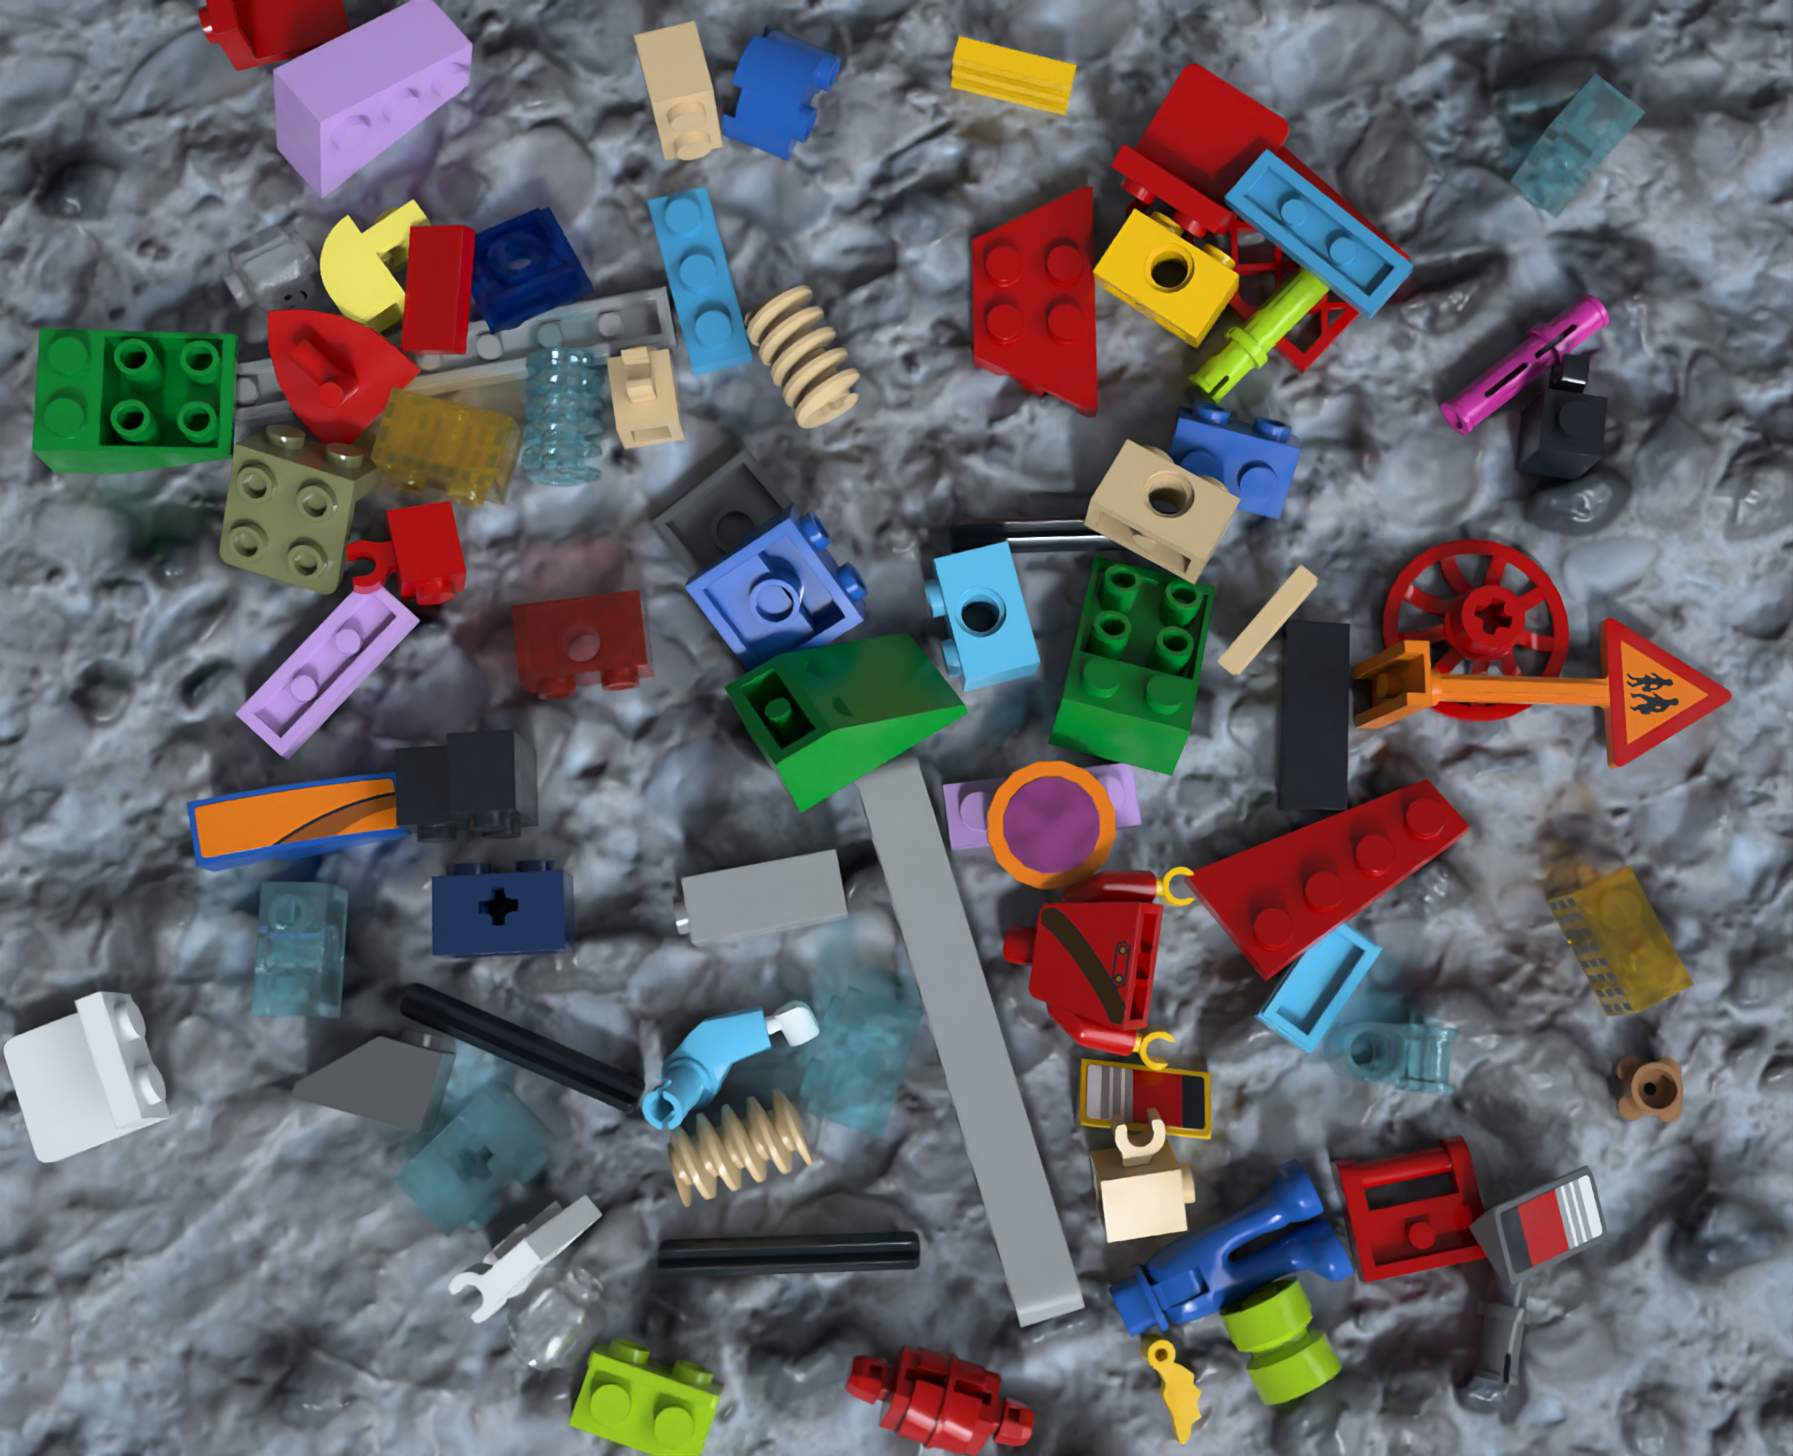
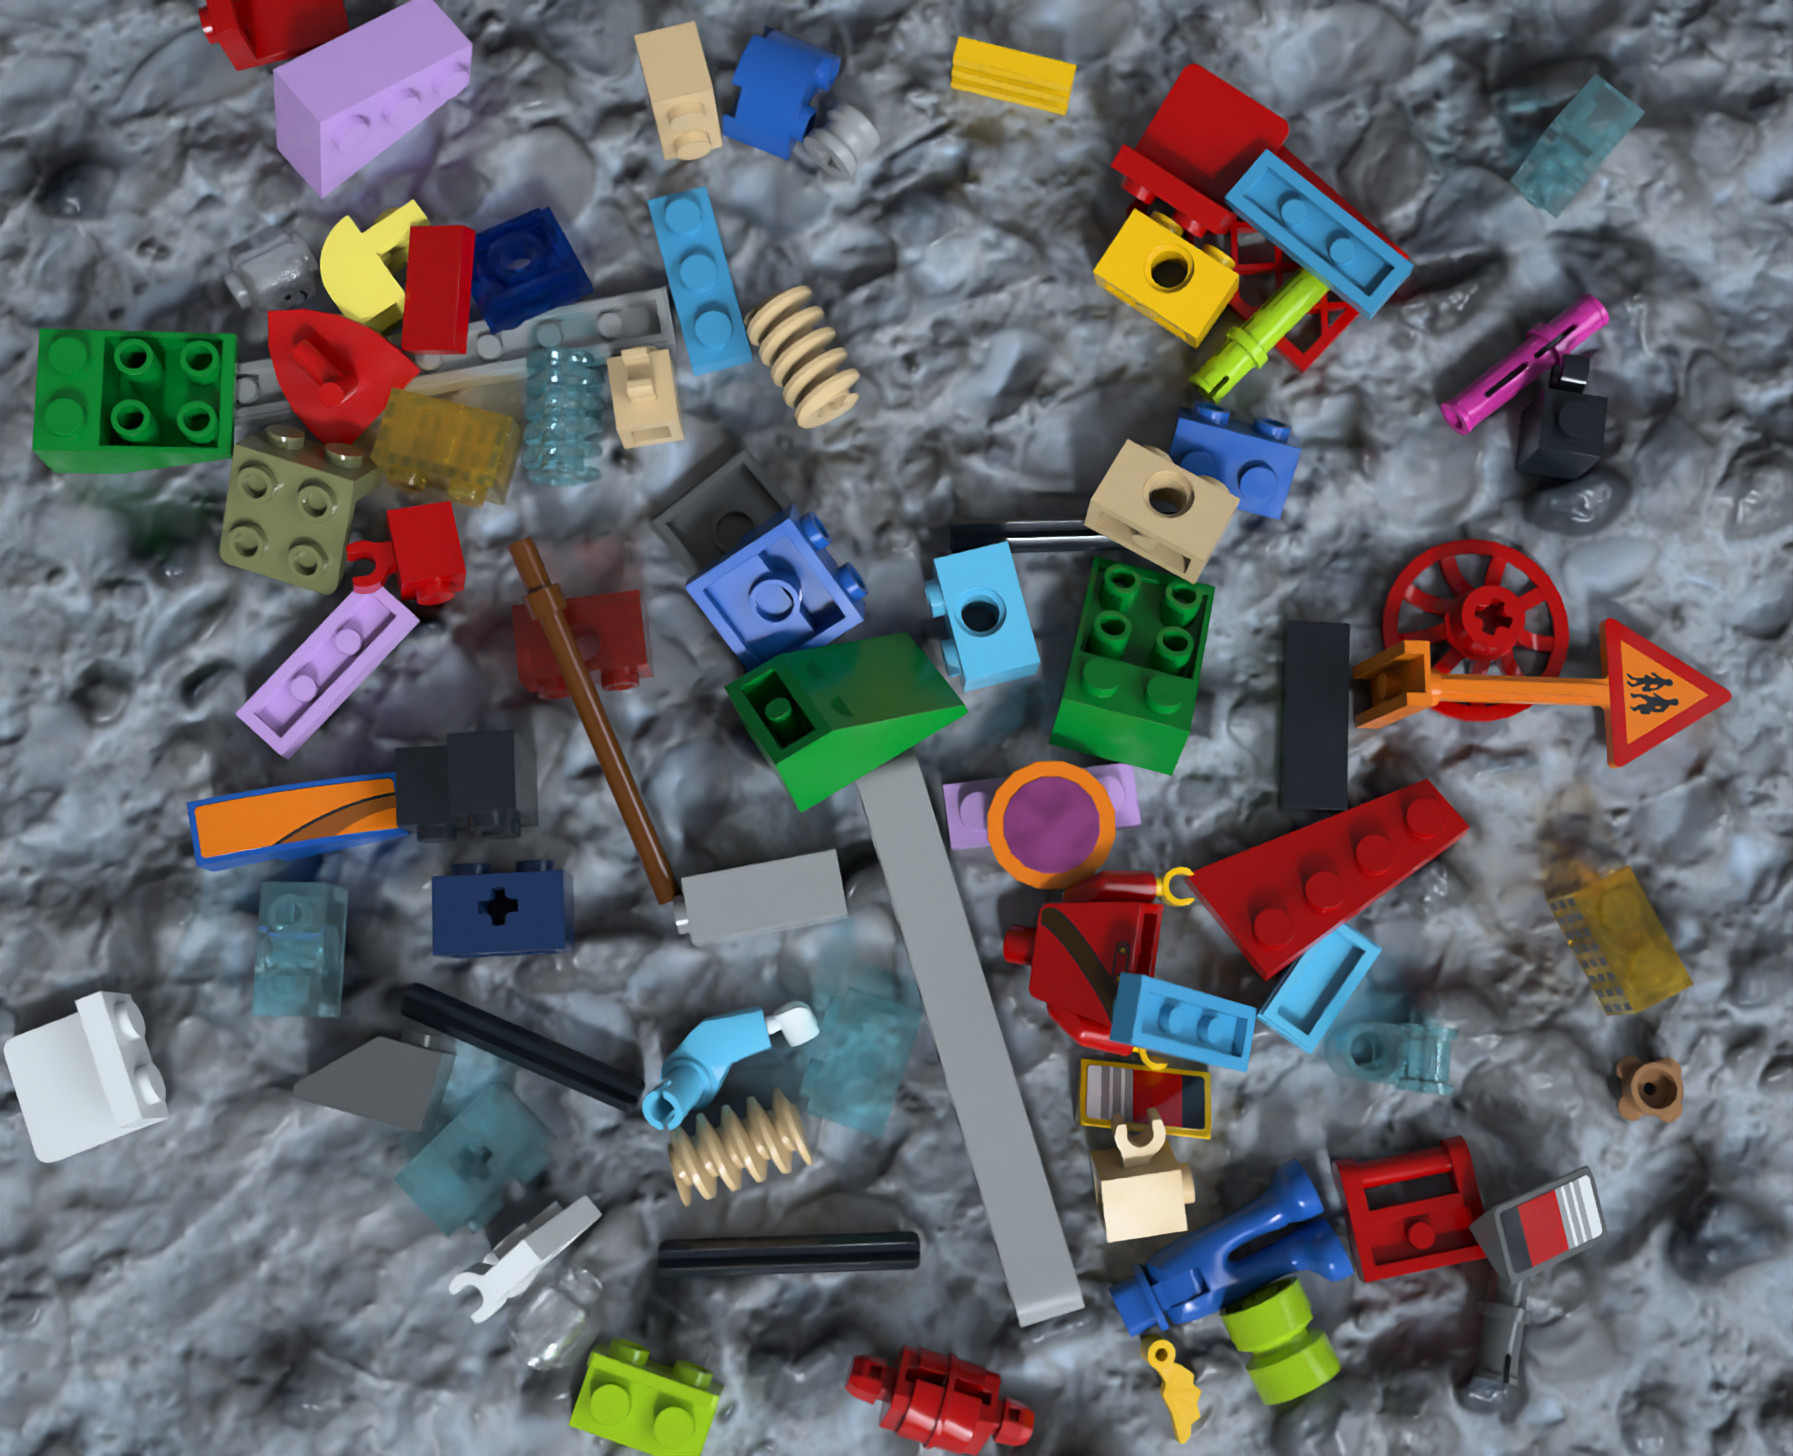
red wing [971,186,1098,417] -> none
tan tile [1217,565,1318,676] -> none
none -> reddish brown bar [508,536,682,905]
none -> light grey wheel [803,101,880,181]
none -> dark azure plate [1109,972,1257,1073]

